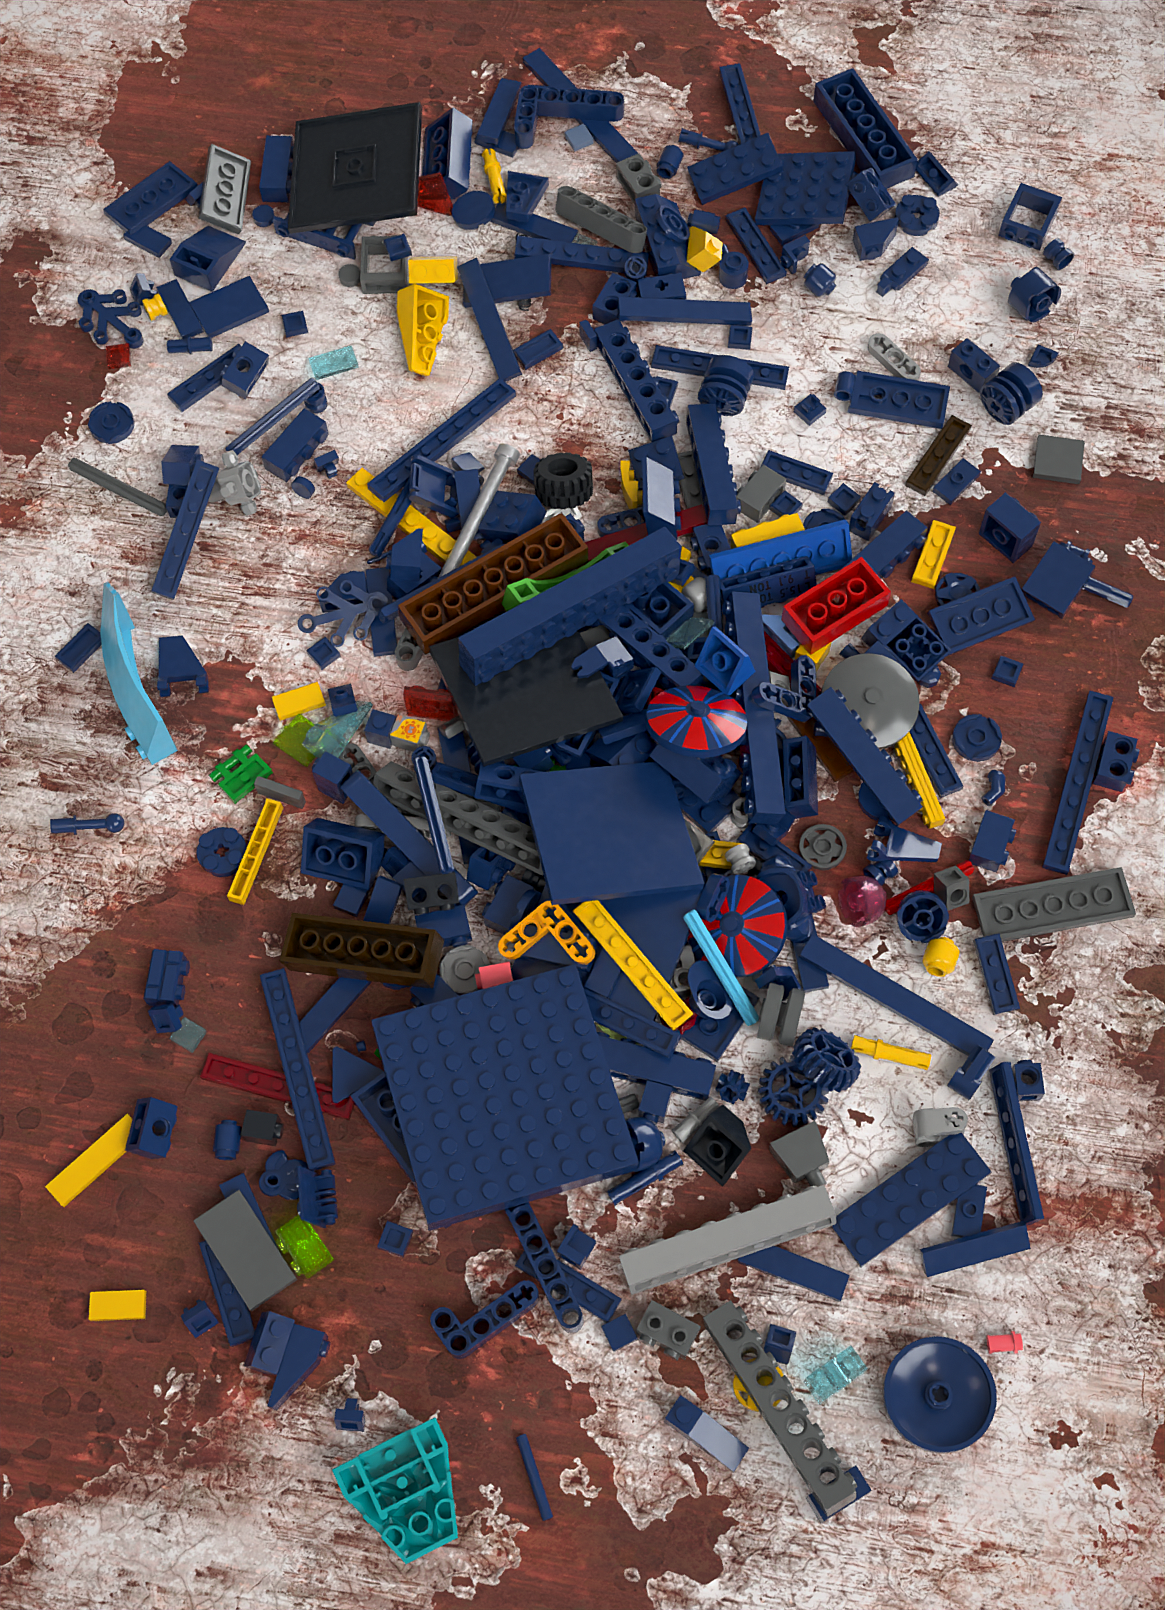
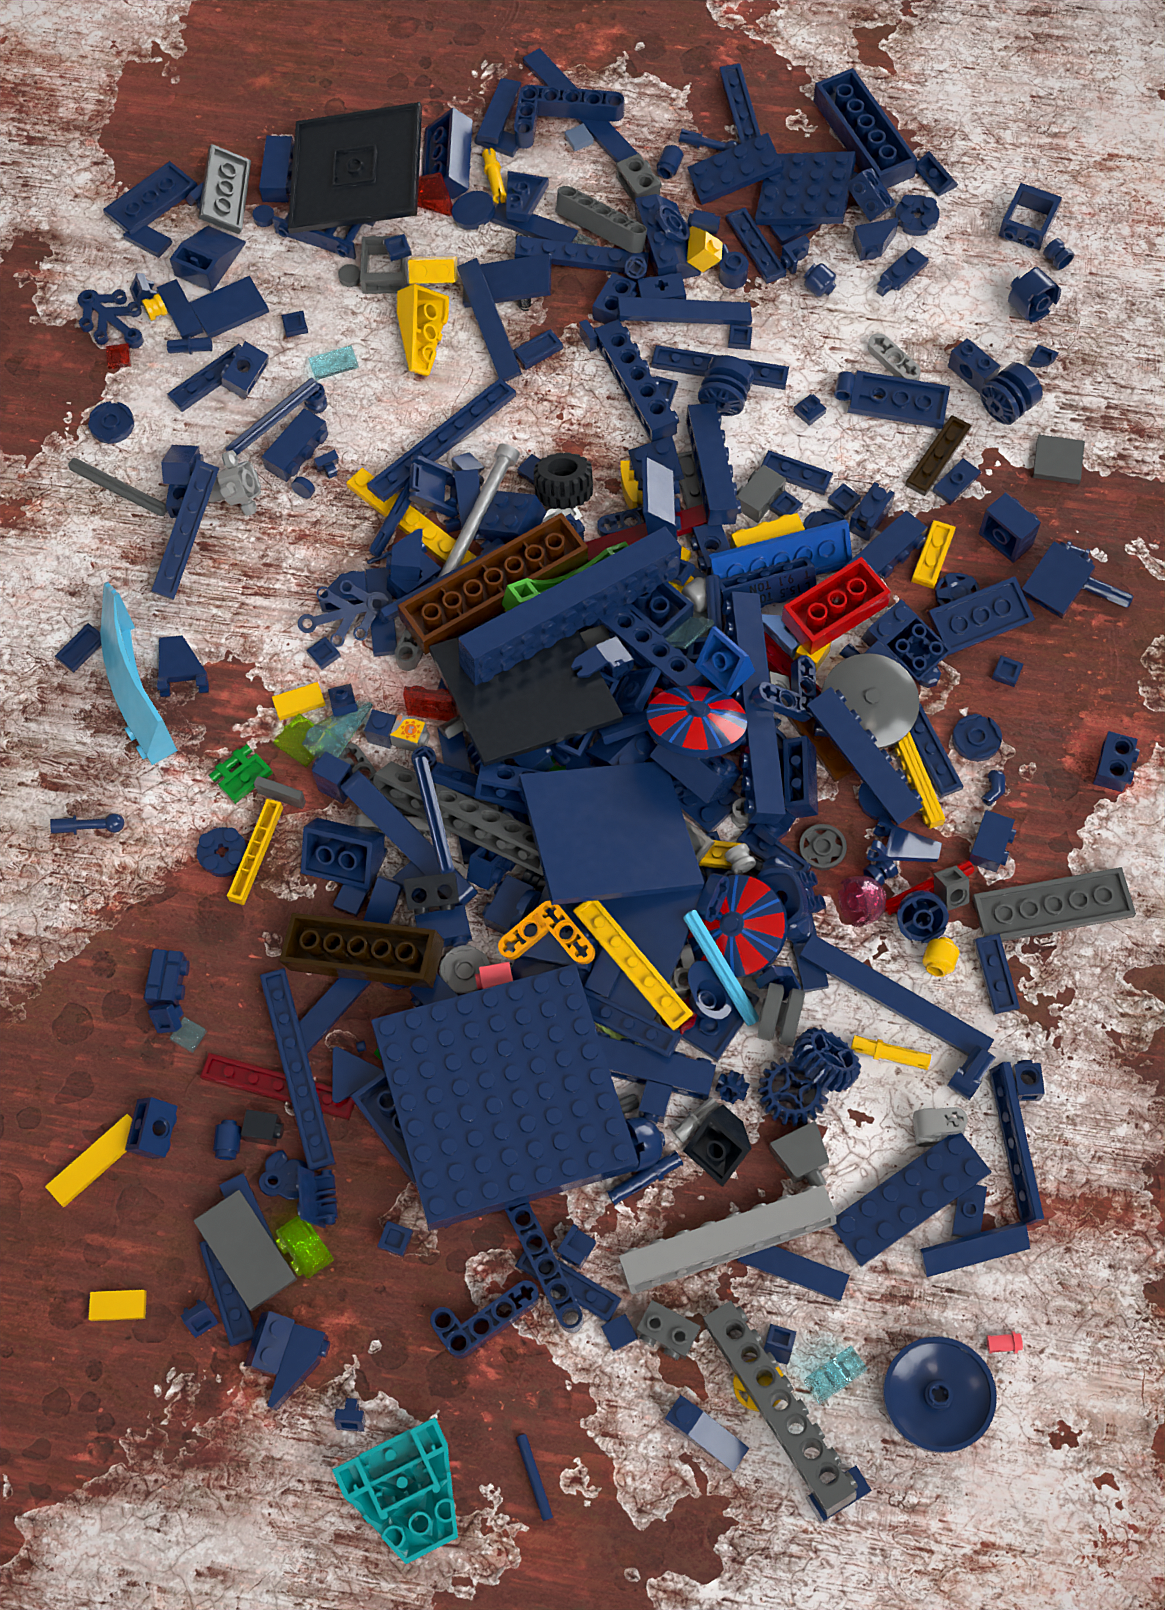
dark blue tile [381,846,411,877] -> none
dark blue plate [1042,691,1114,875] -> none

